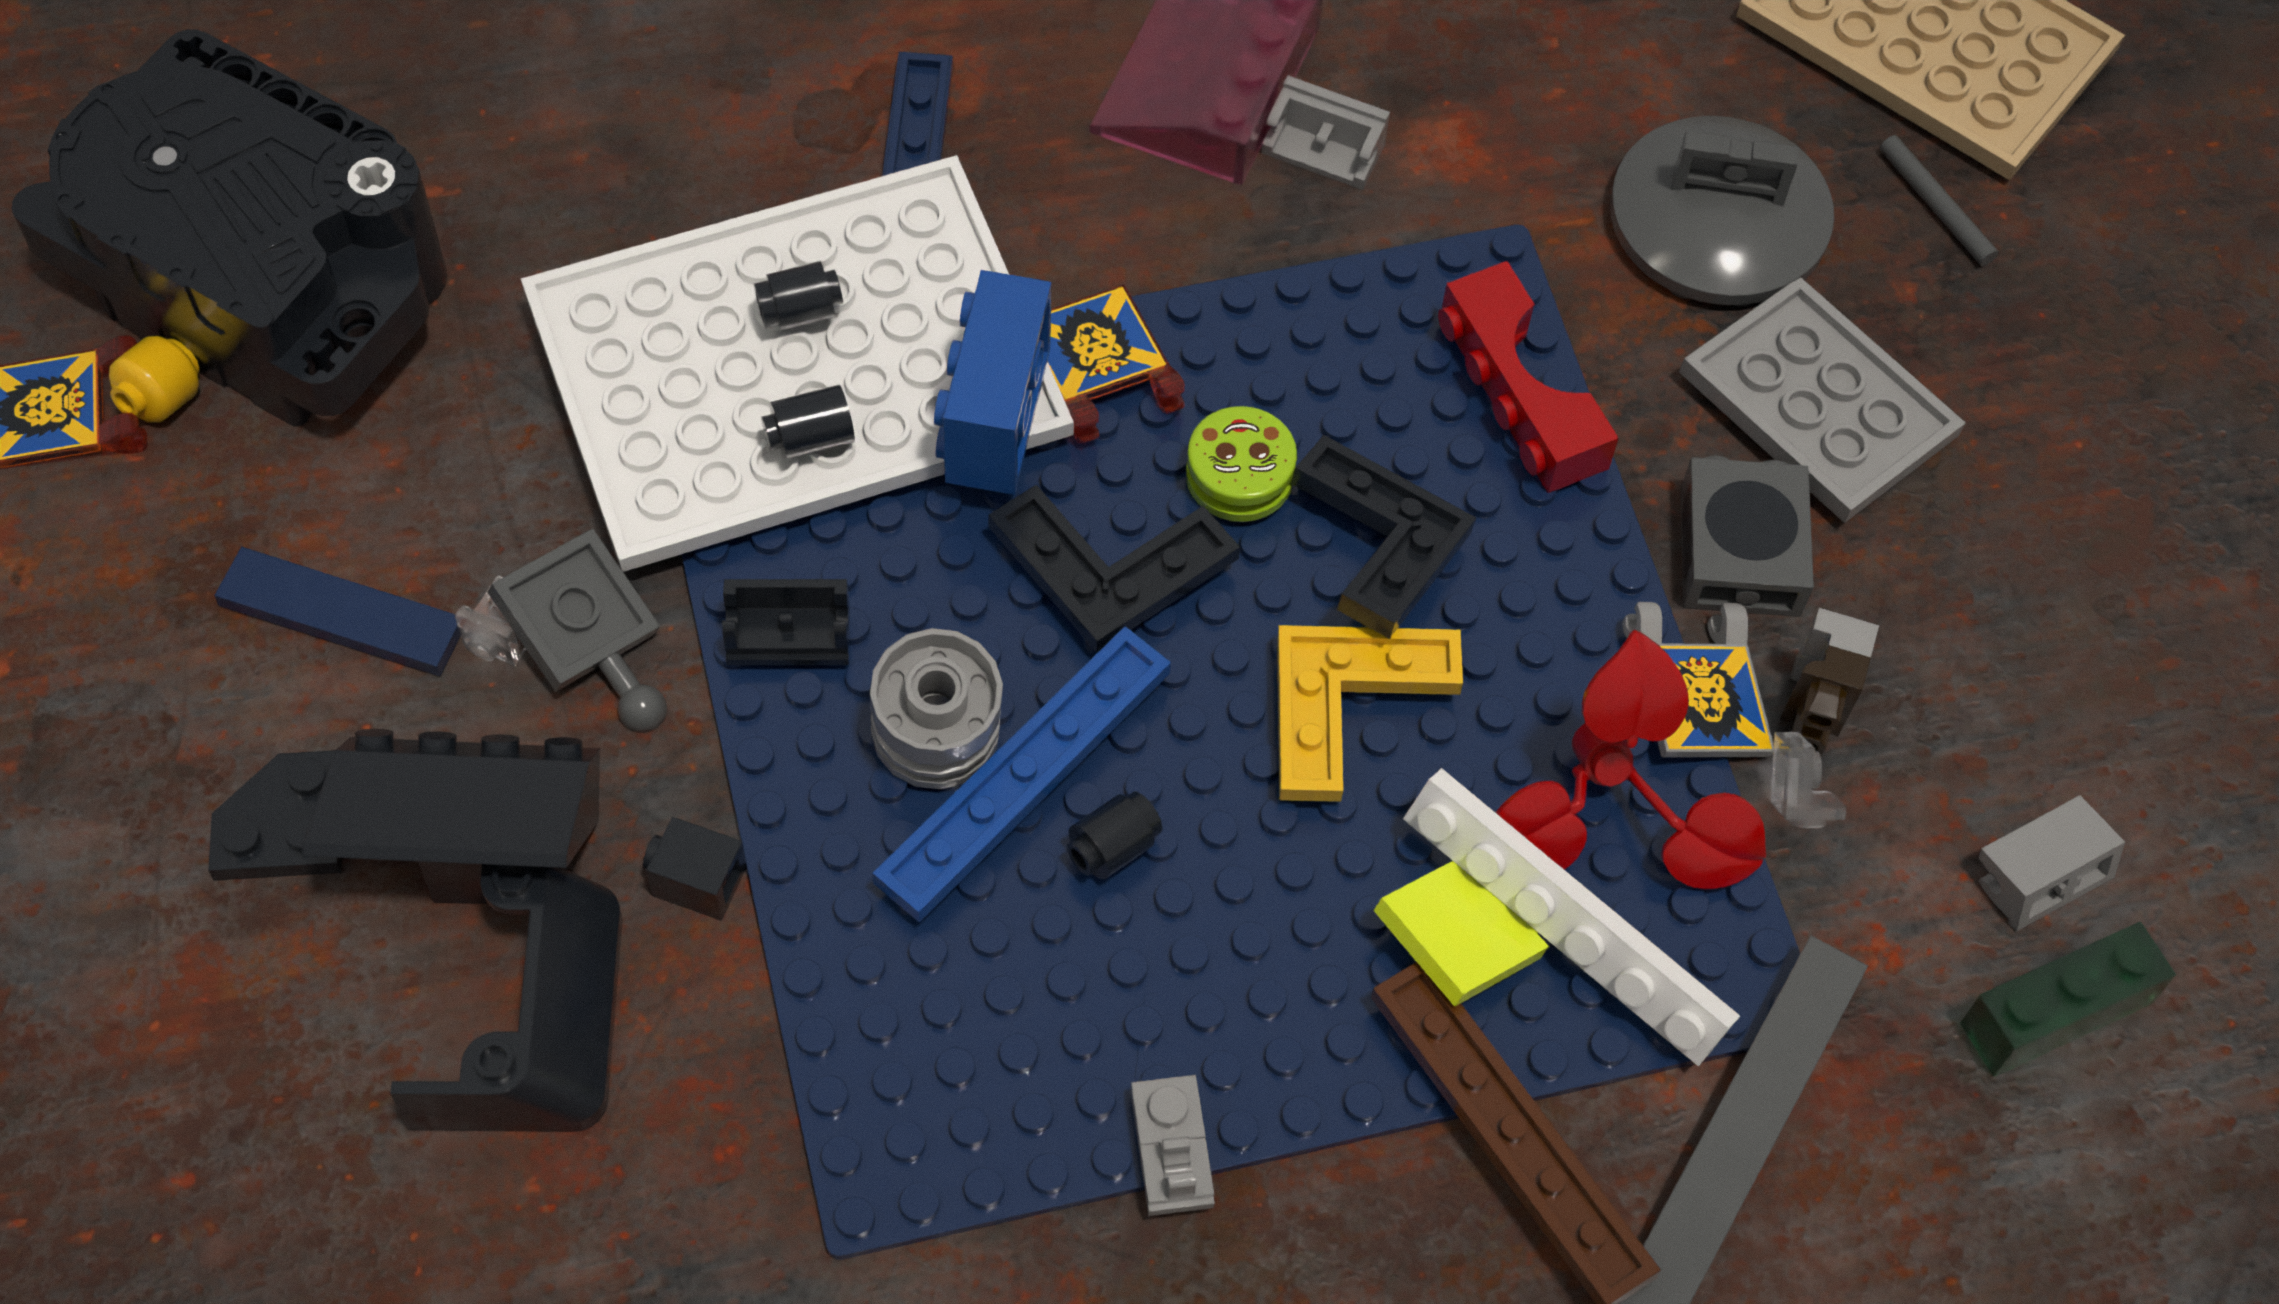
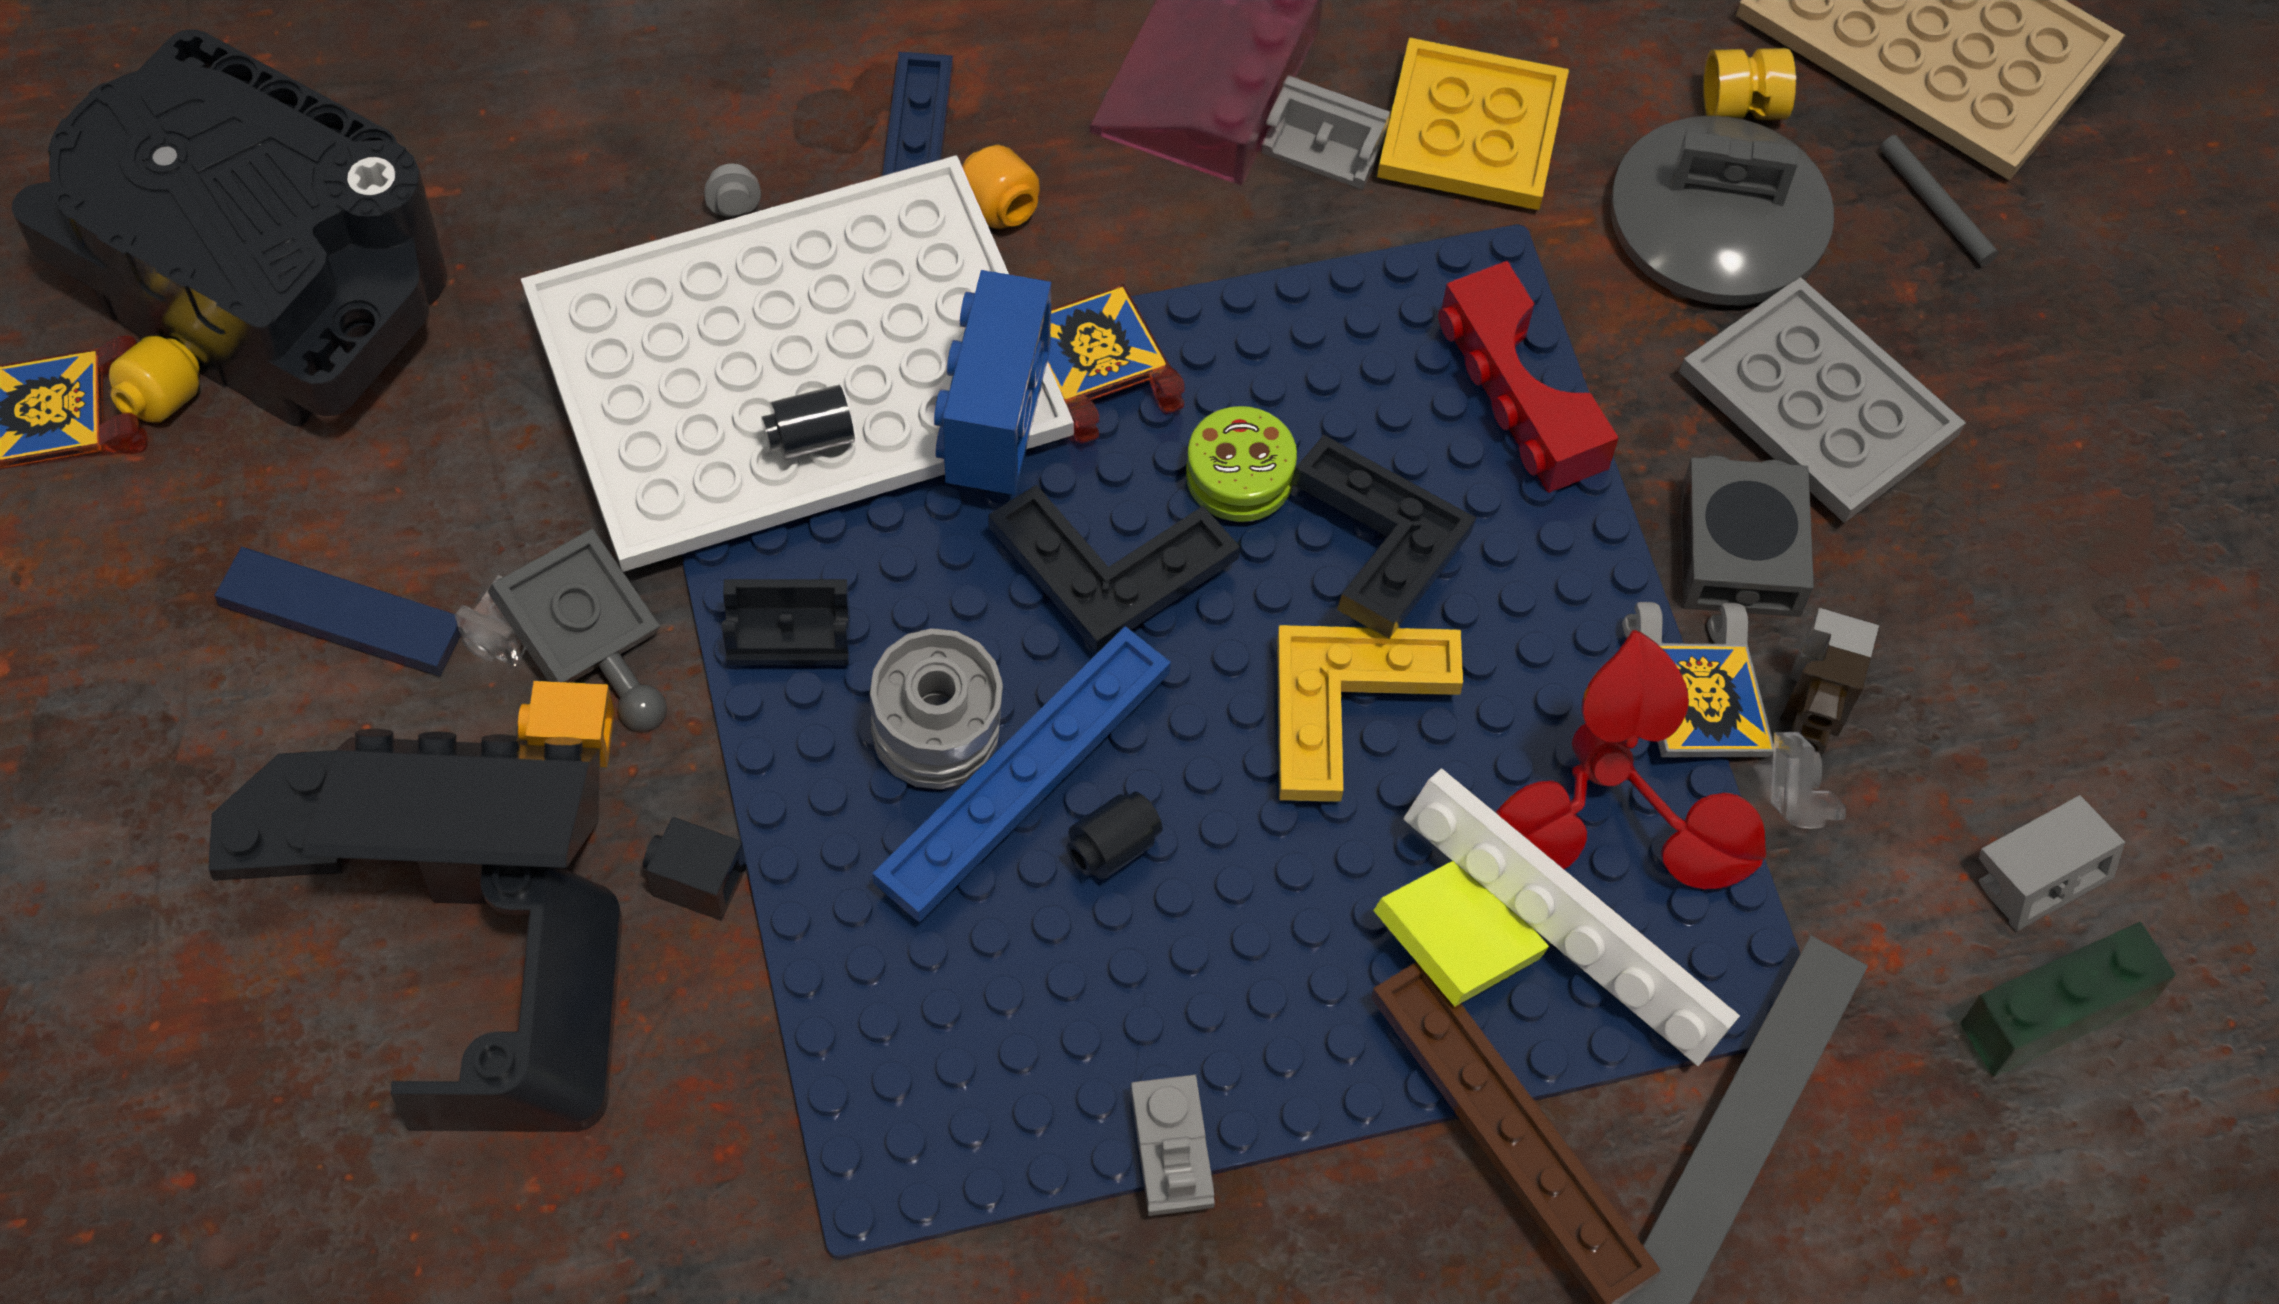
black brick [753,261,843,331] -> none
none -> light orange brick [518,681,615,768]
none -> light grey plate [704,164,761,217]
none -> light orange head [962,145,1040,229]
none -> yellow plate [1377,38,1569,210]
none -> yellow wheel [1703,48,1796,120]

